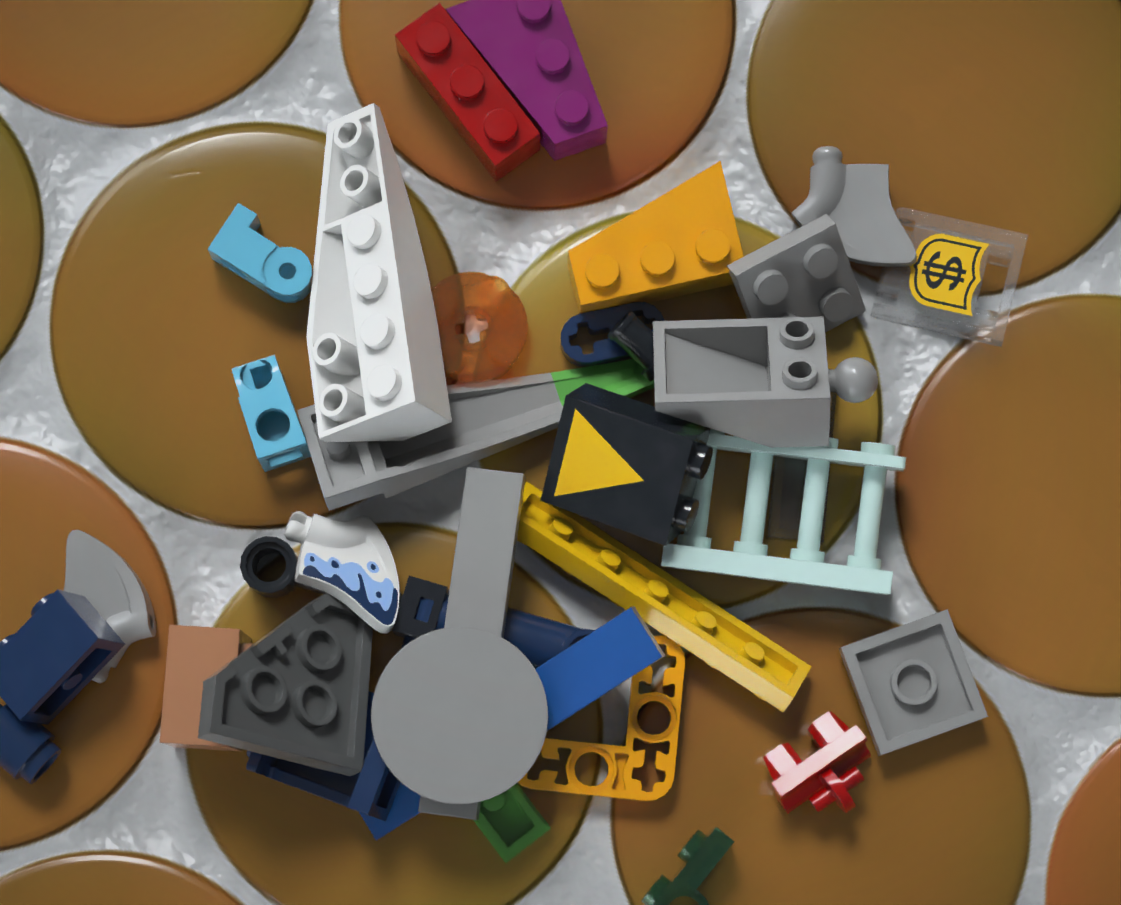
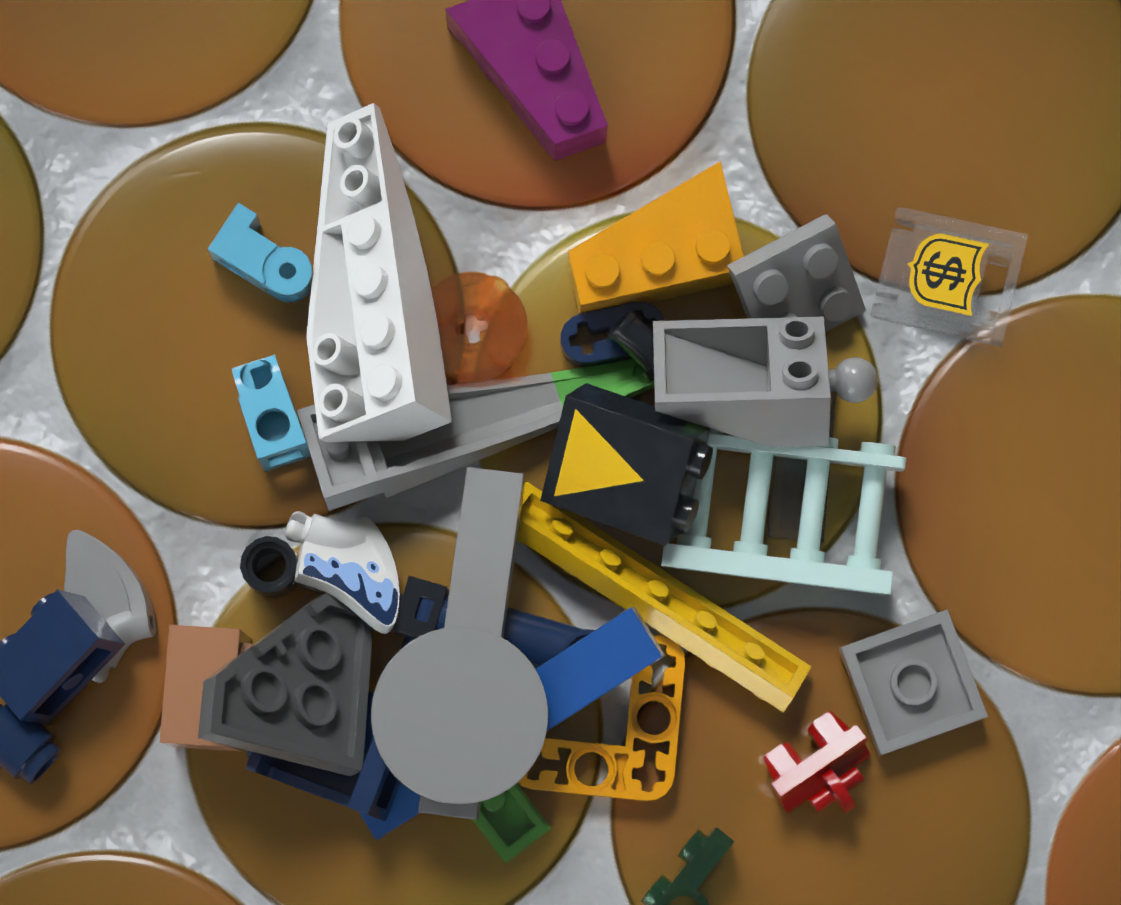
red brick [395,2,540,182] -> none
light grey arm [791,146,917,267] -> none

